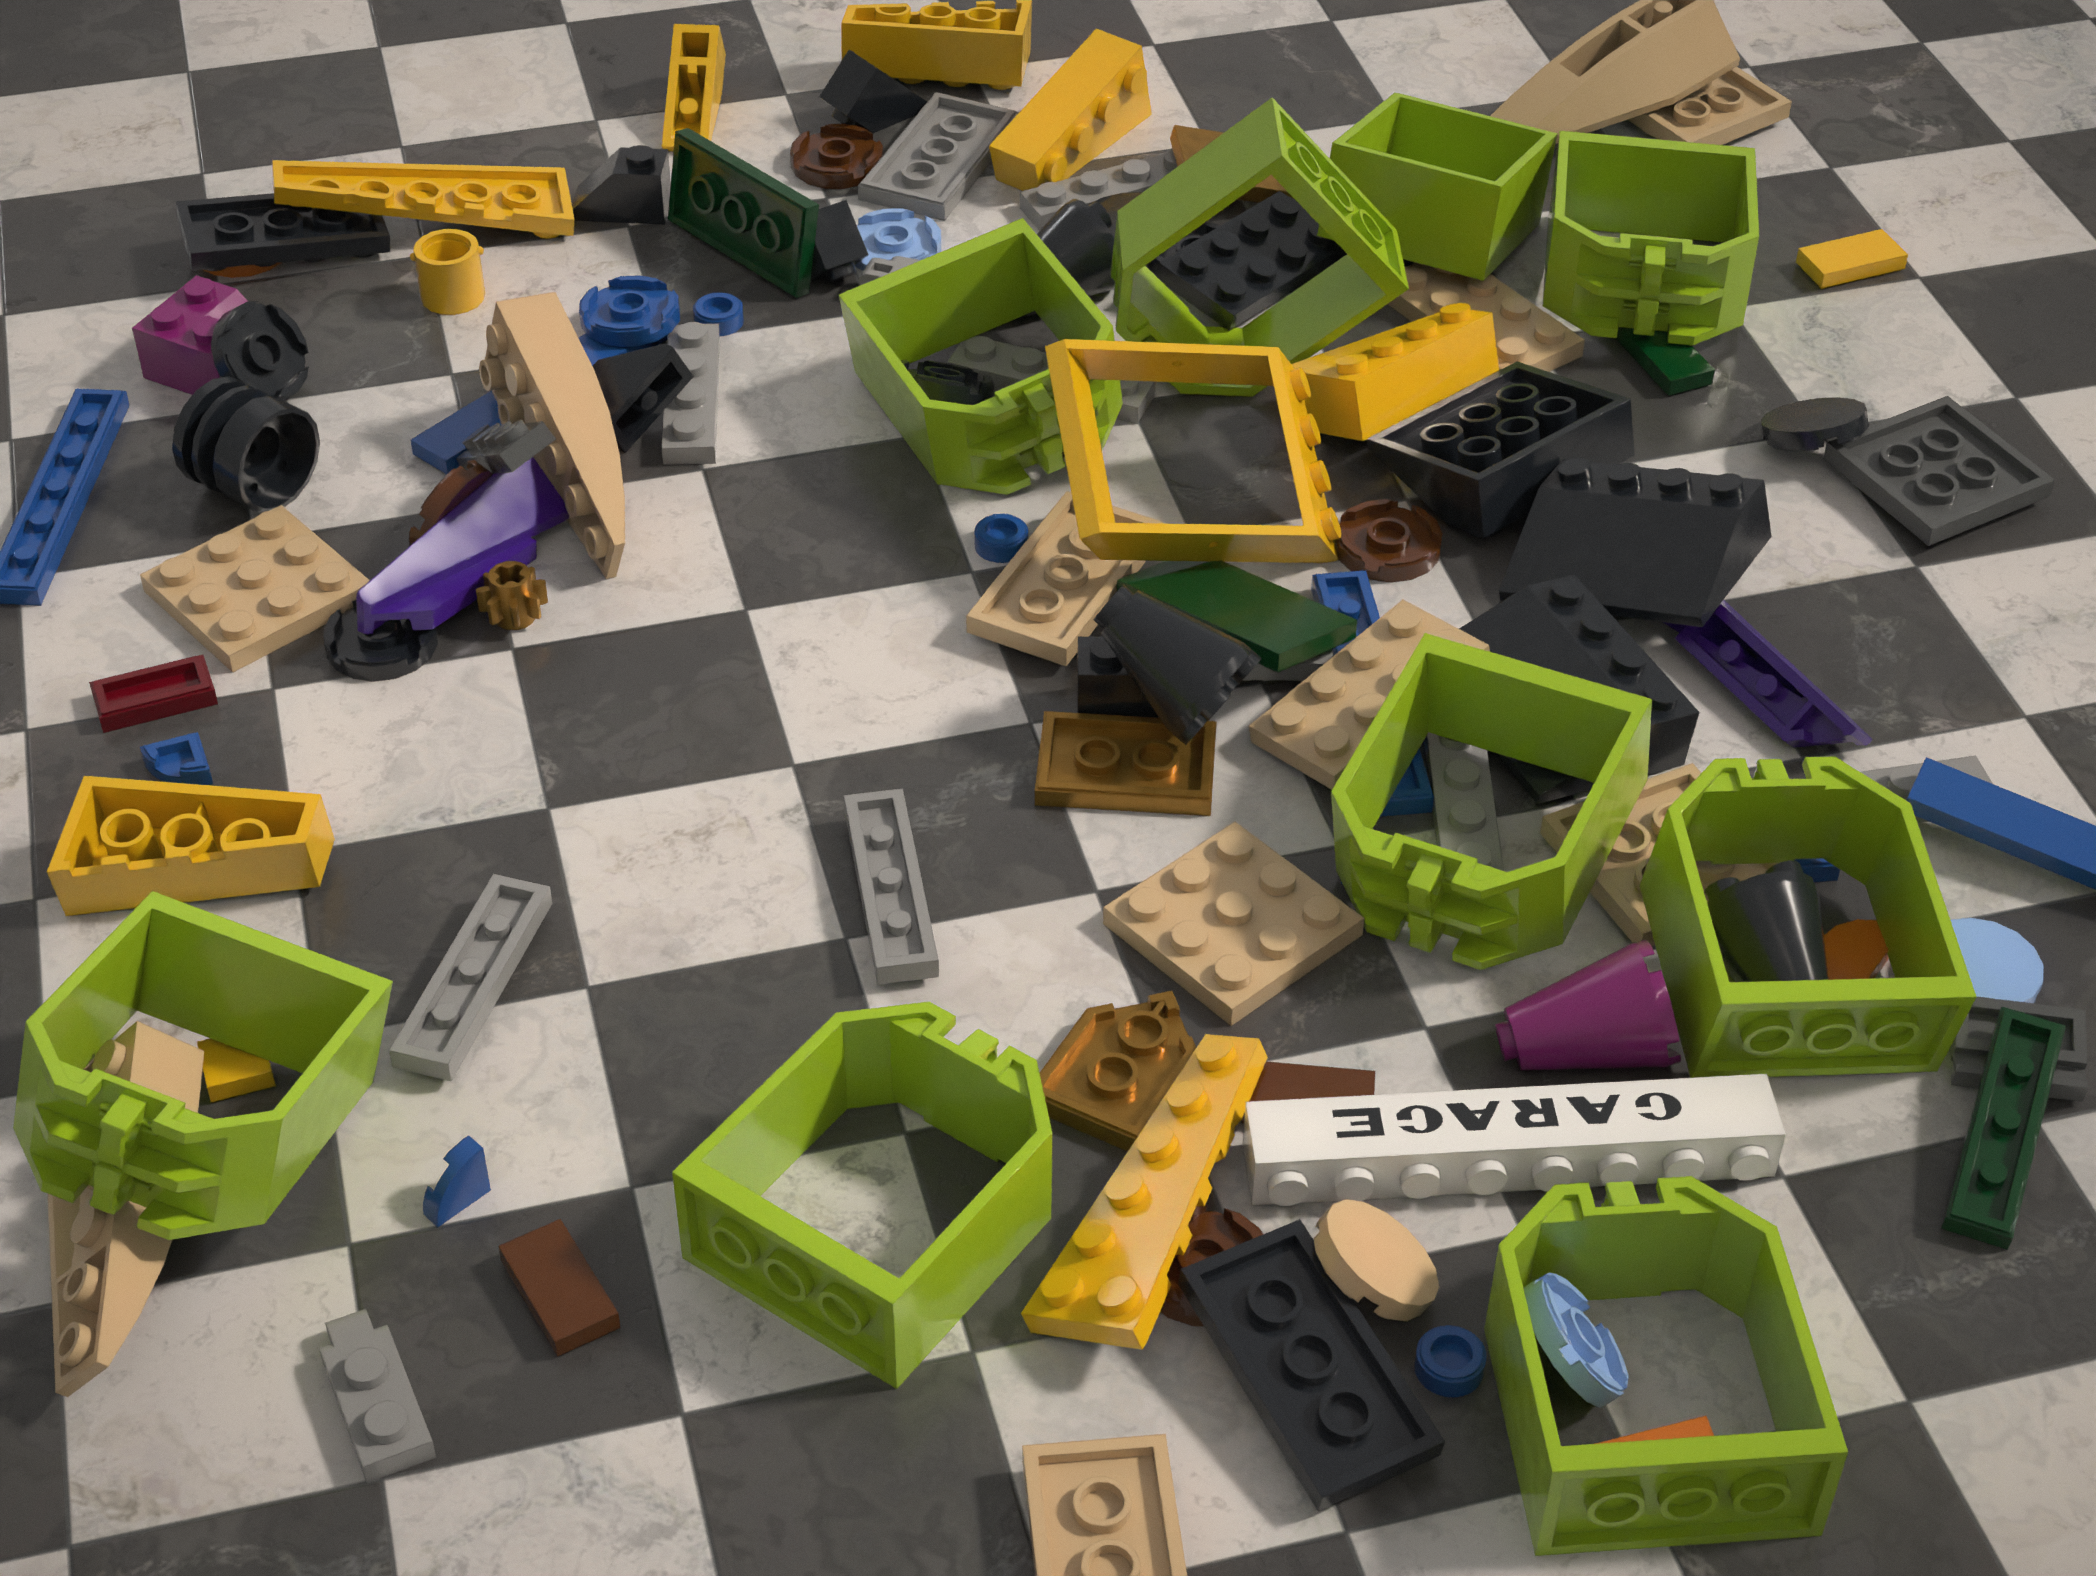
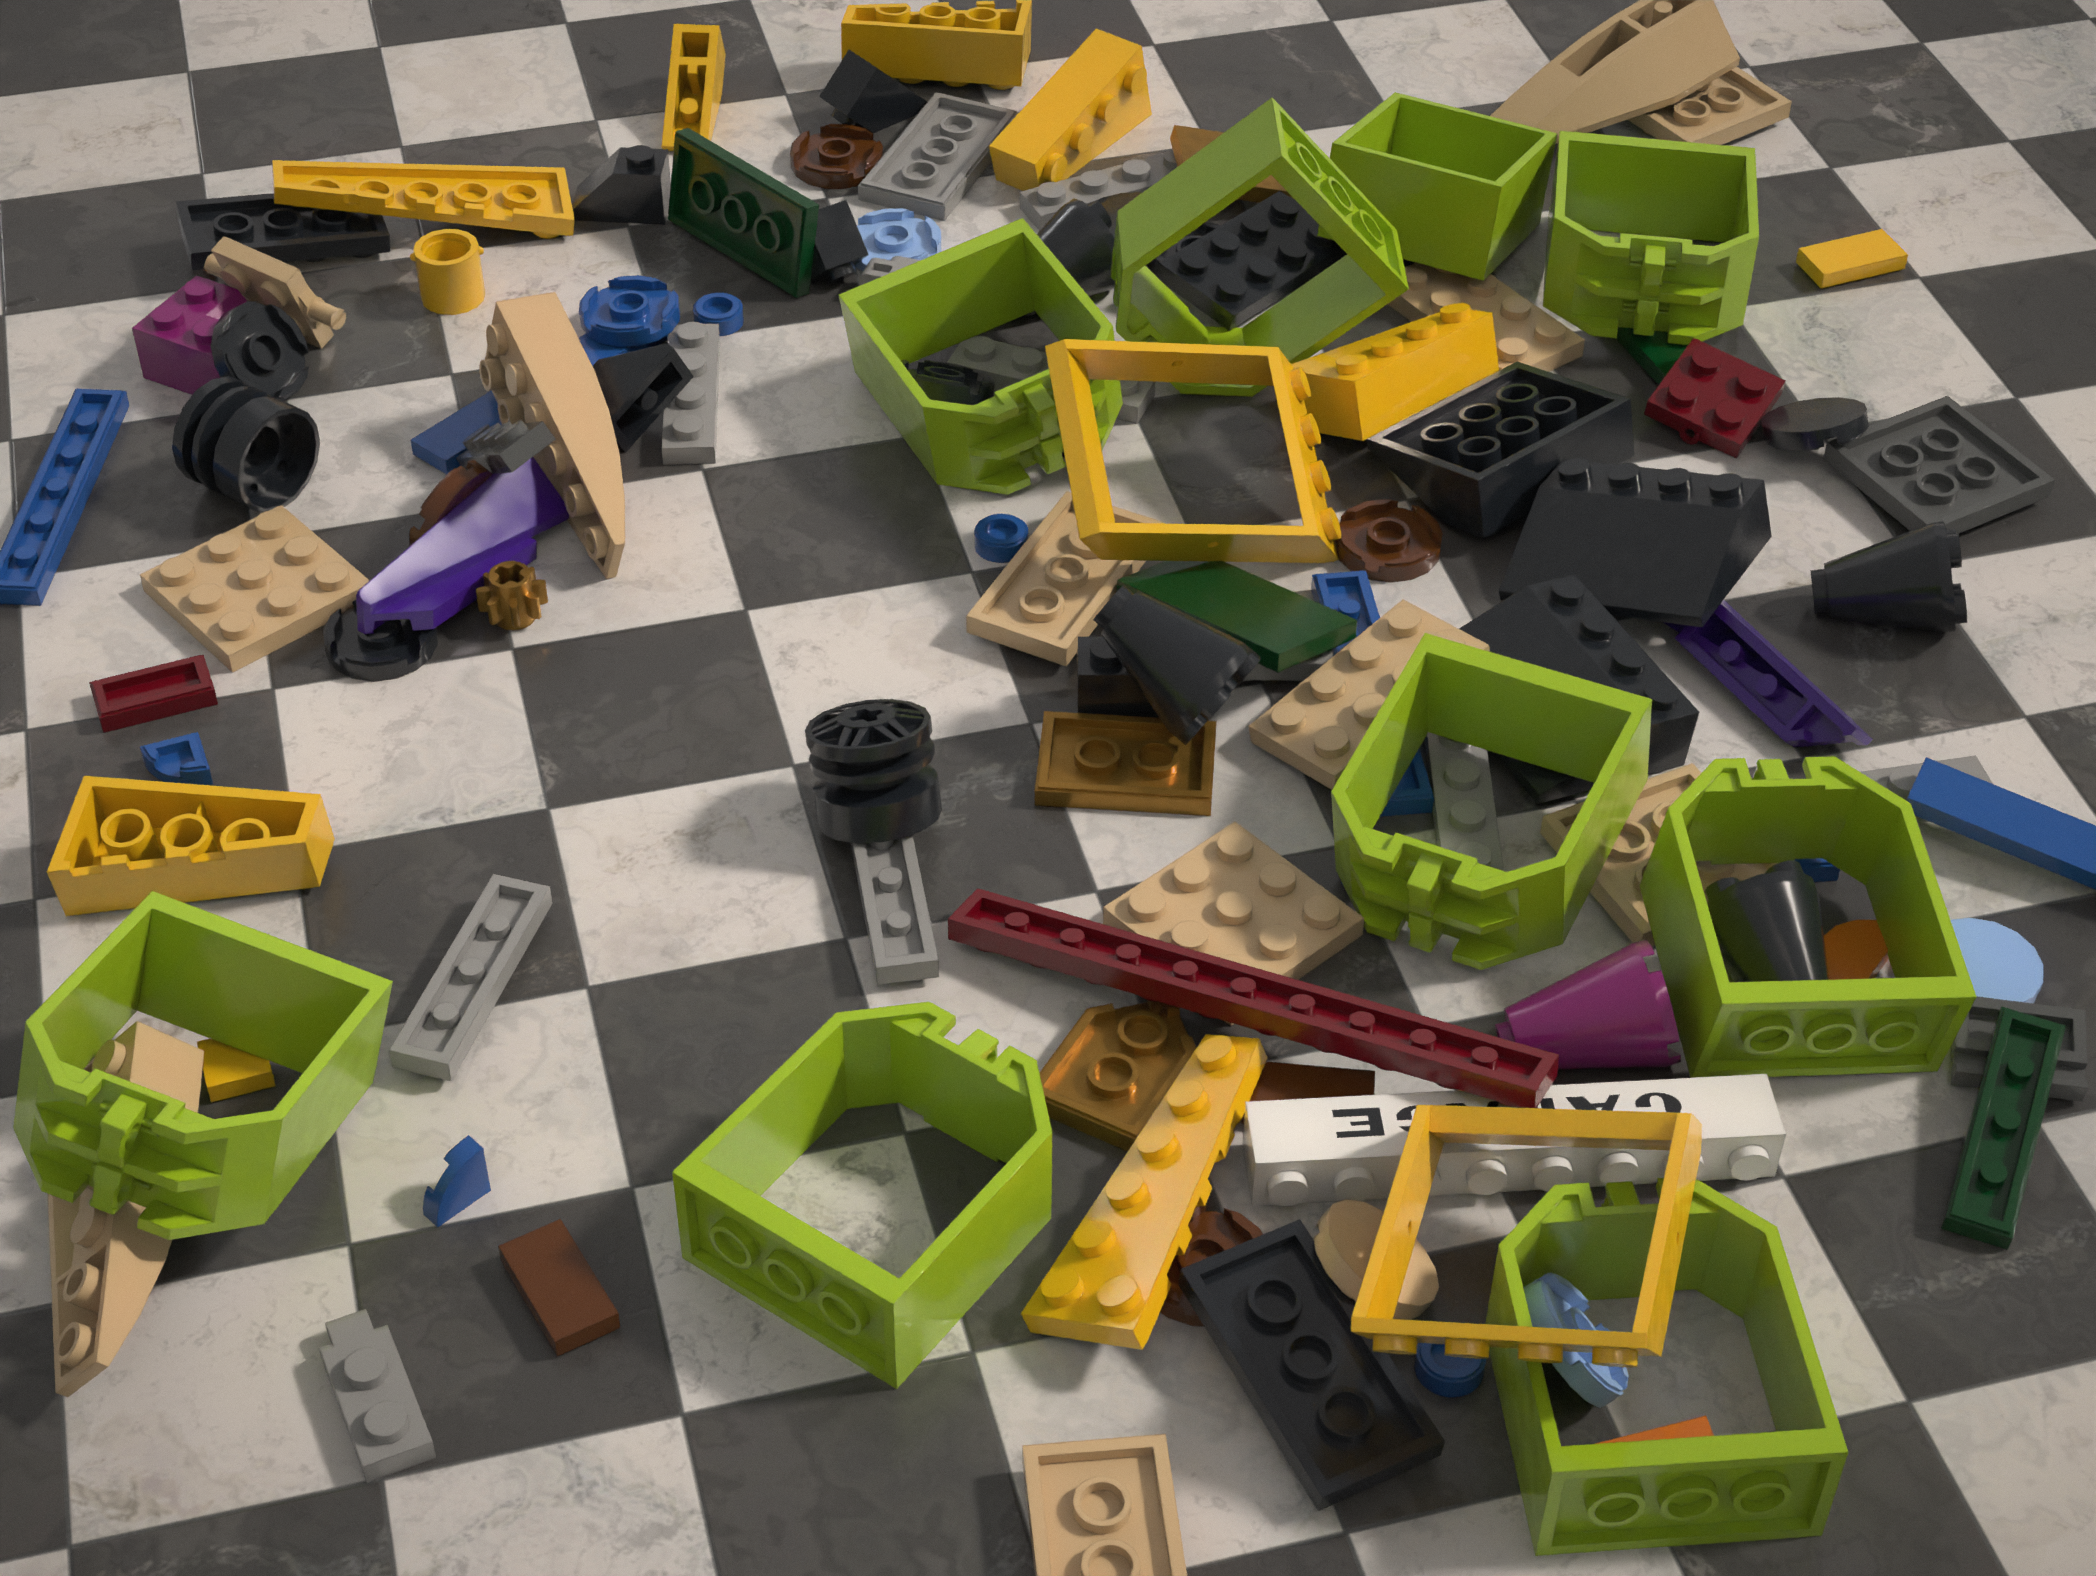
none -> tan plate [204,236,346,349]
none -> black wheel [805,699,942,843]
none -> dark red plate [948,888,1559,1108]
none -> yellow window [1351,1105,1702,1368]
none -> dark red plate [1644,338,1786,459]
none -> black cone [1810,521,1967,633]

